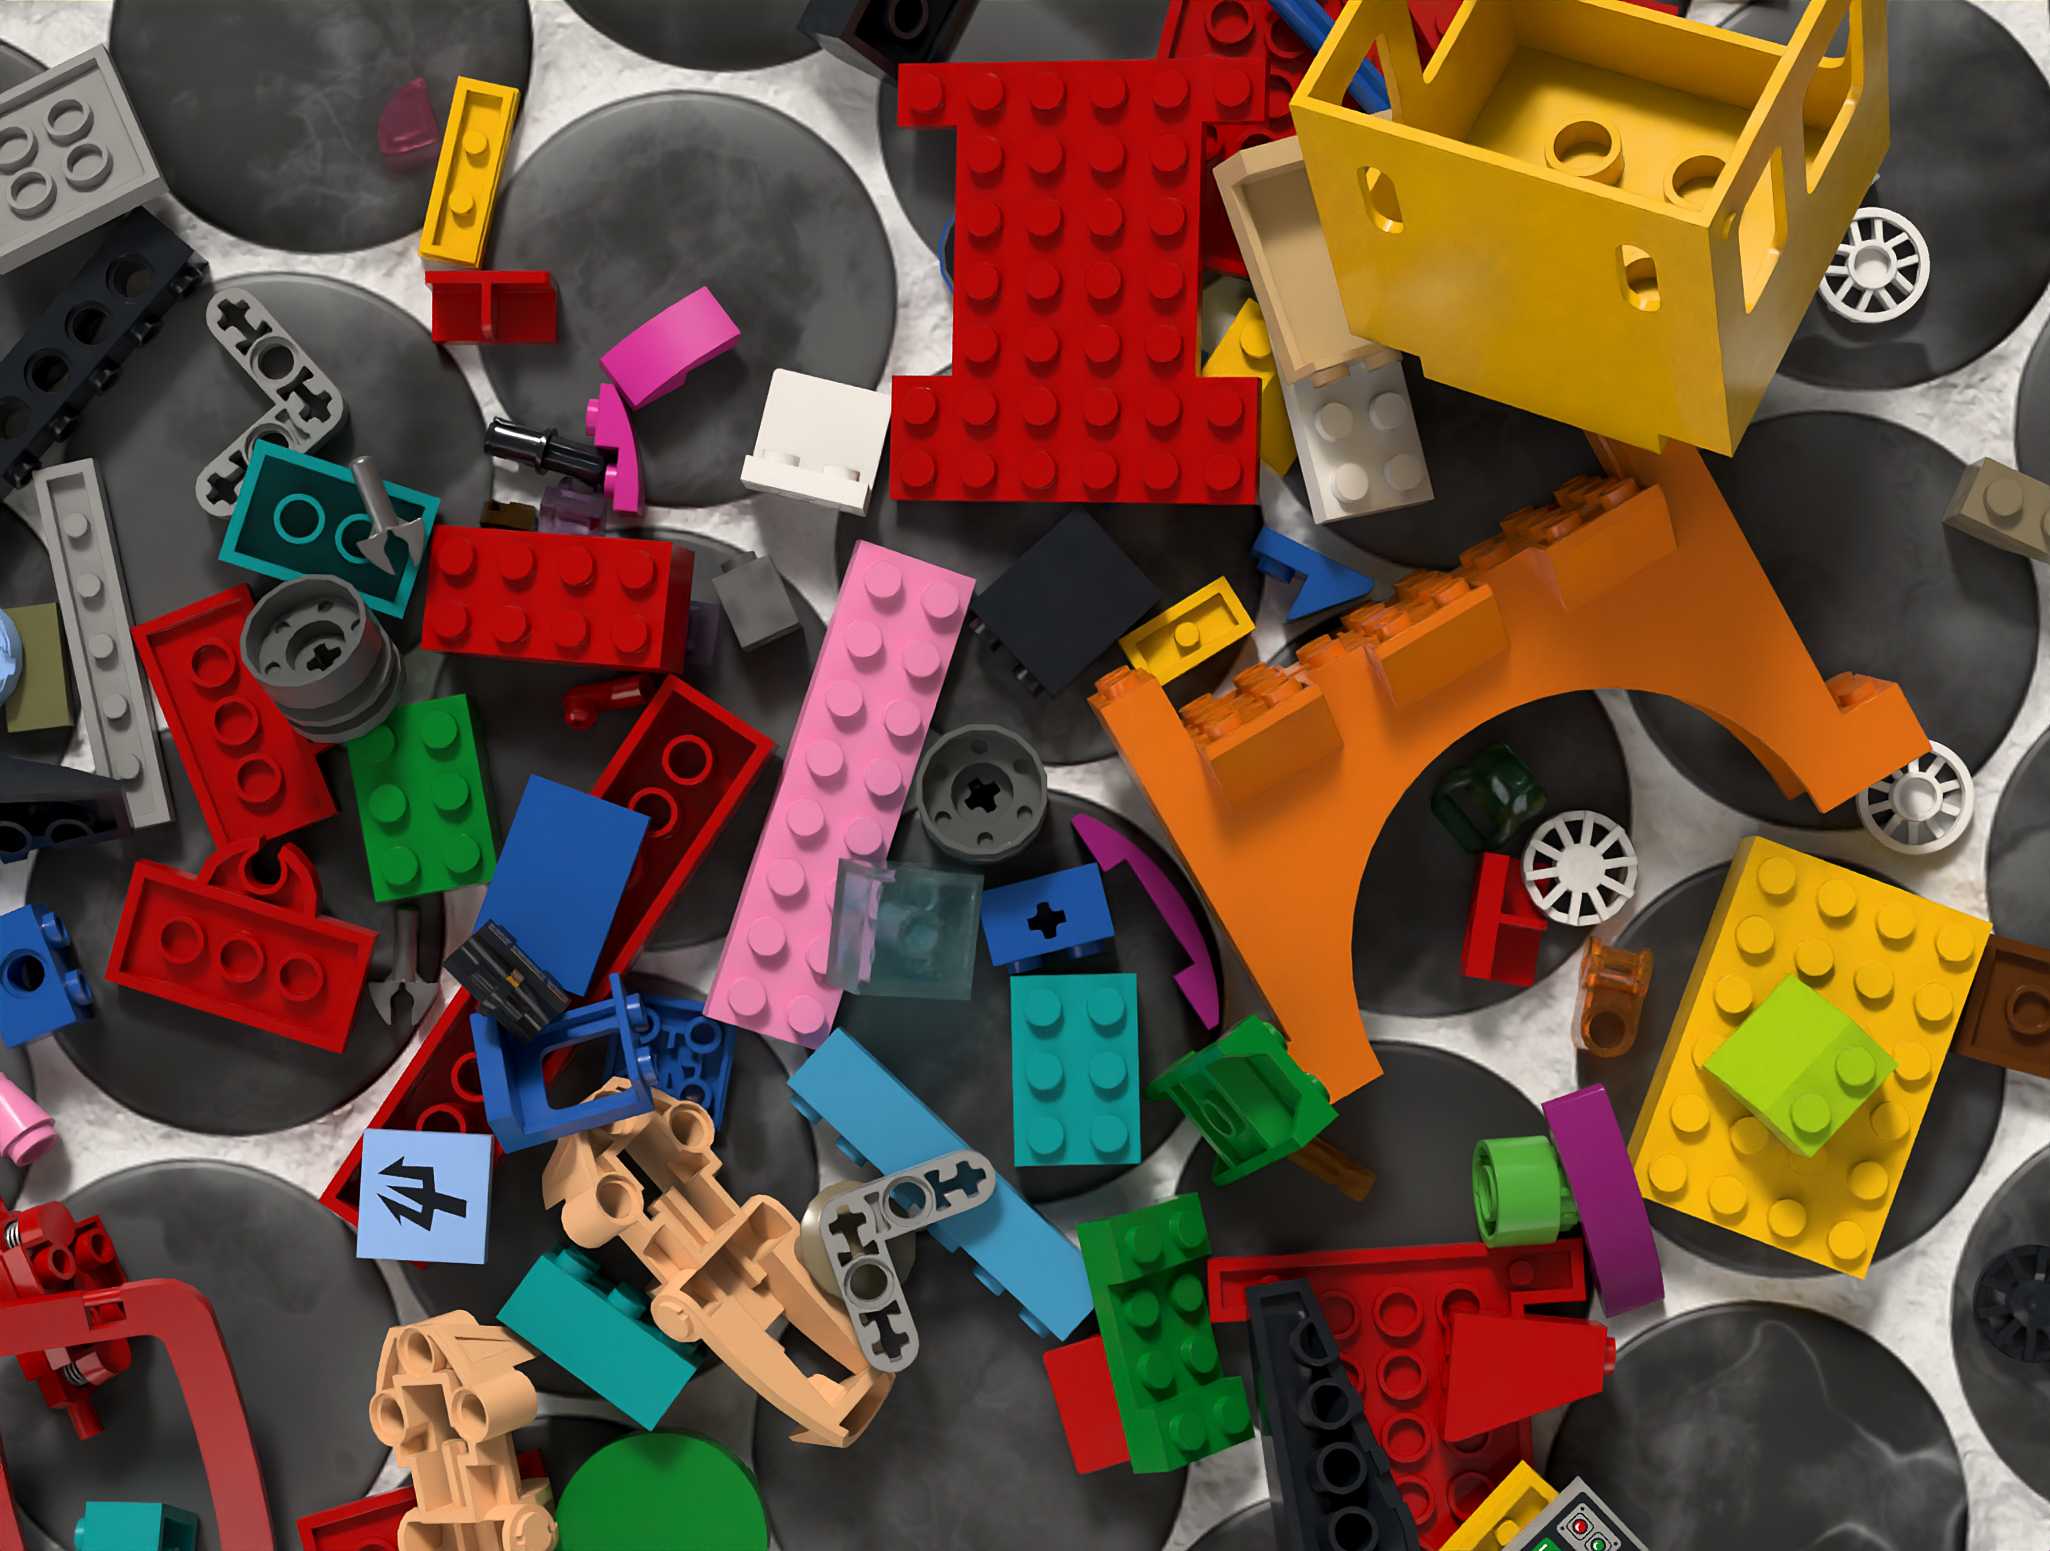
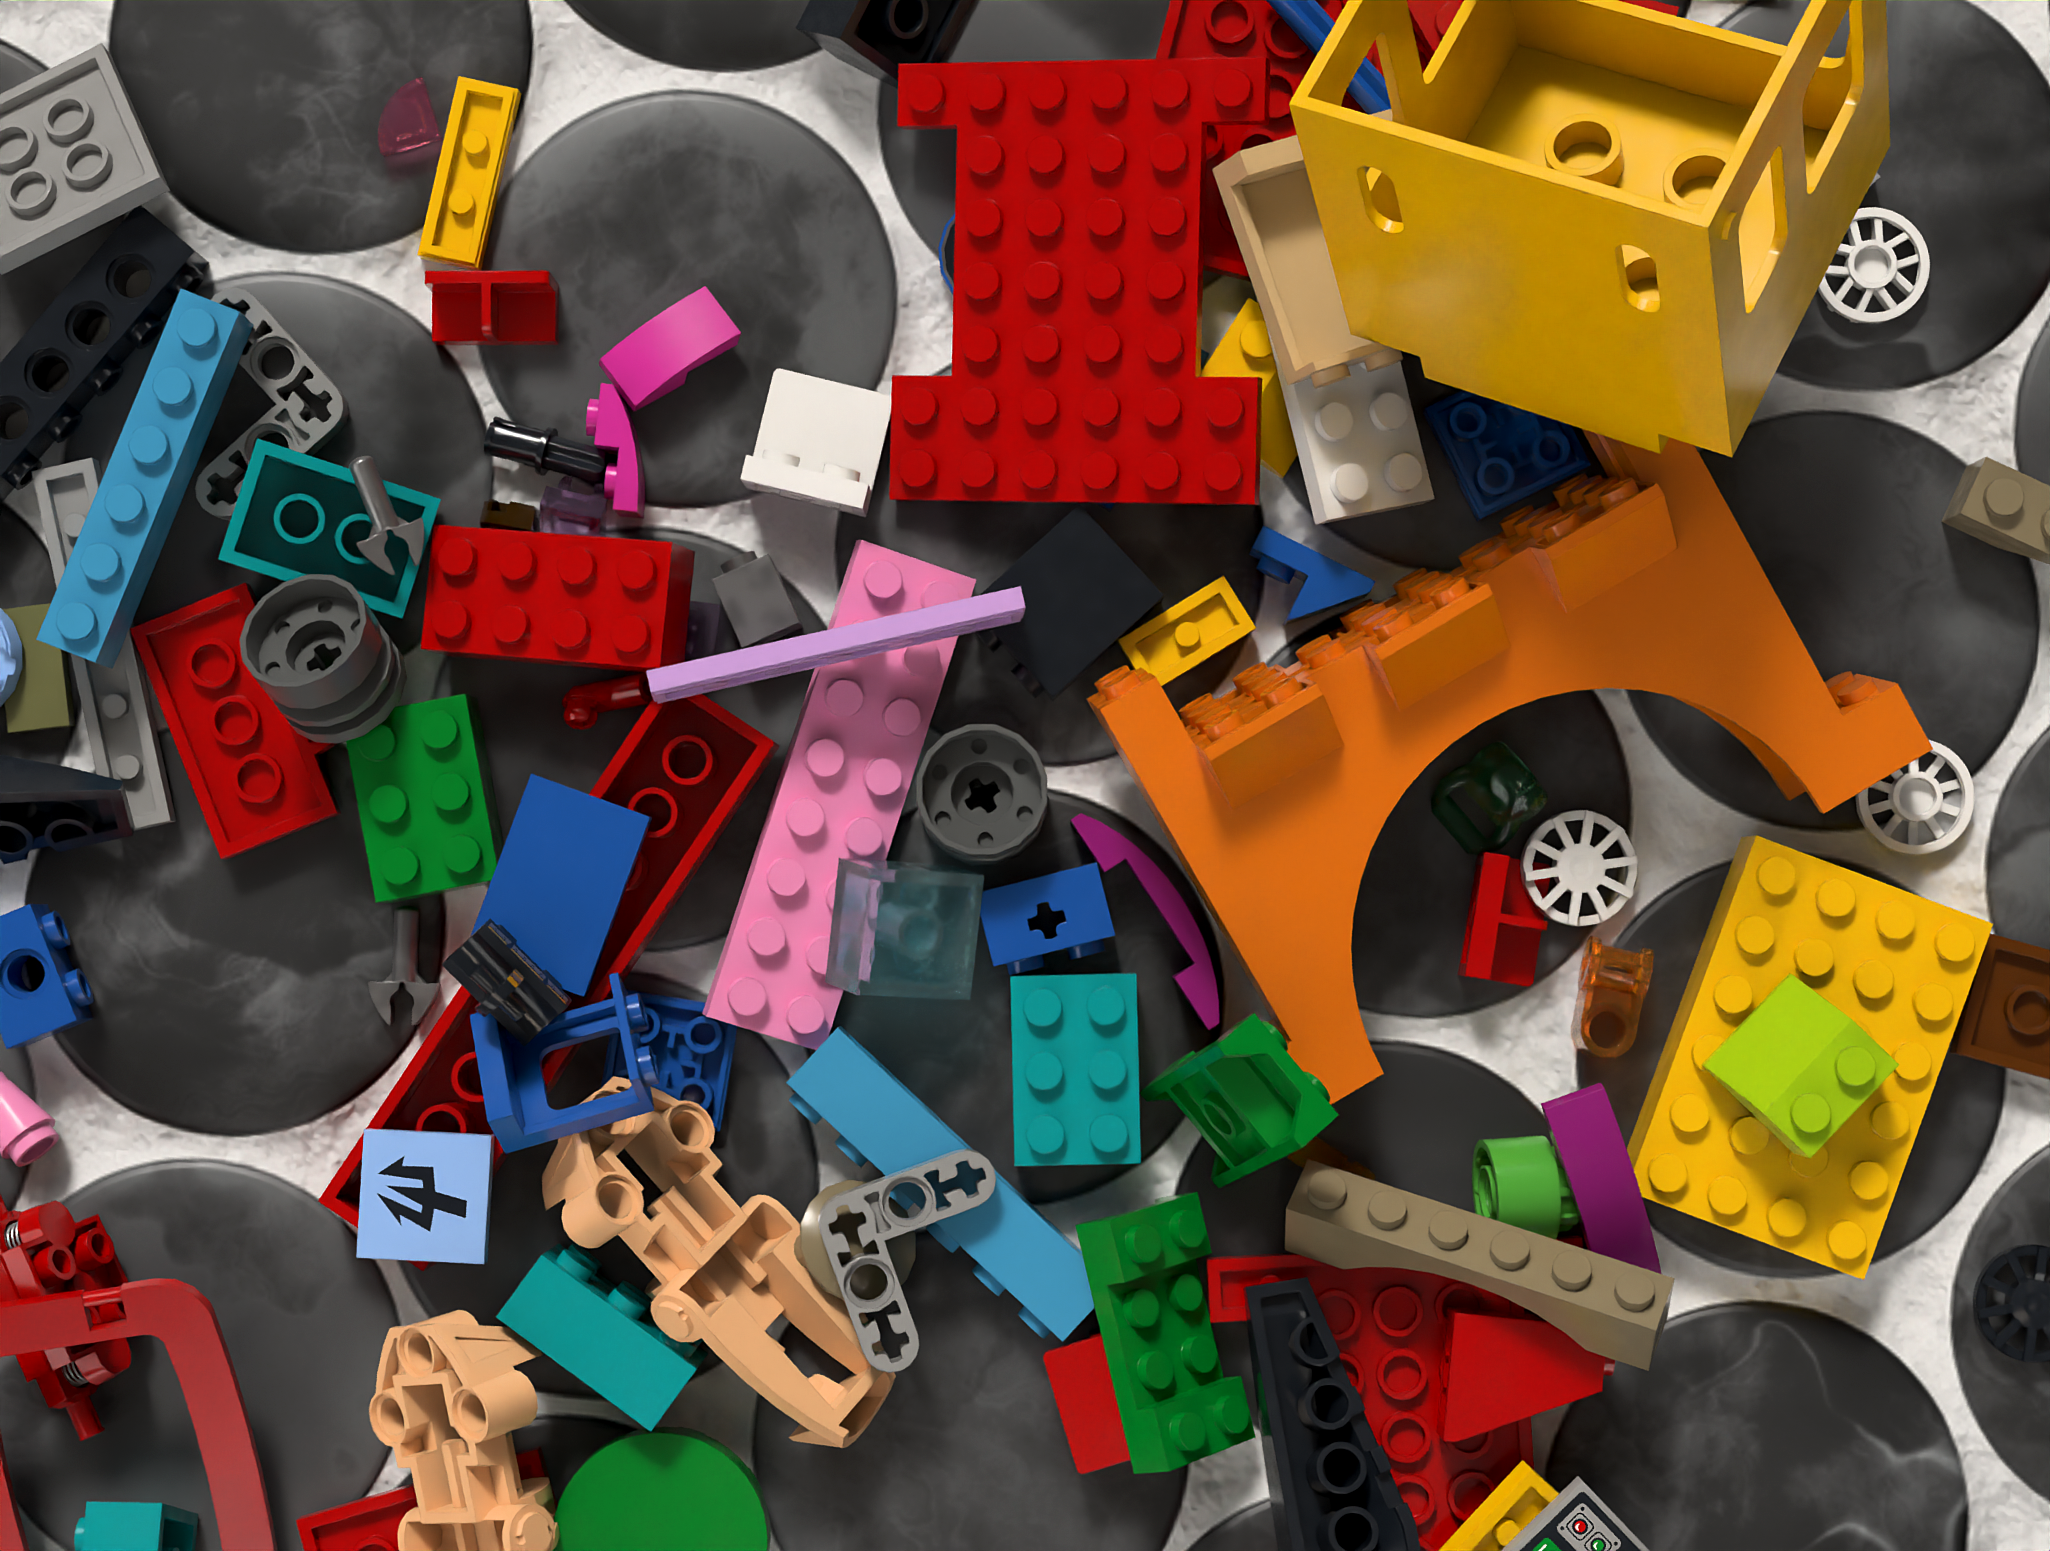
red plate [104,834,380,1054] -> none
none -> dark azure brick [36,289,254,669]
none -> lavender tile [646,586,1026,704]
none -> dark tan arch [1285,1159,1675,1371]
none -> blue tile [1423,390,1591,521]

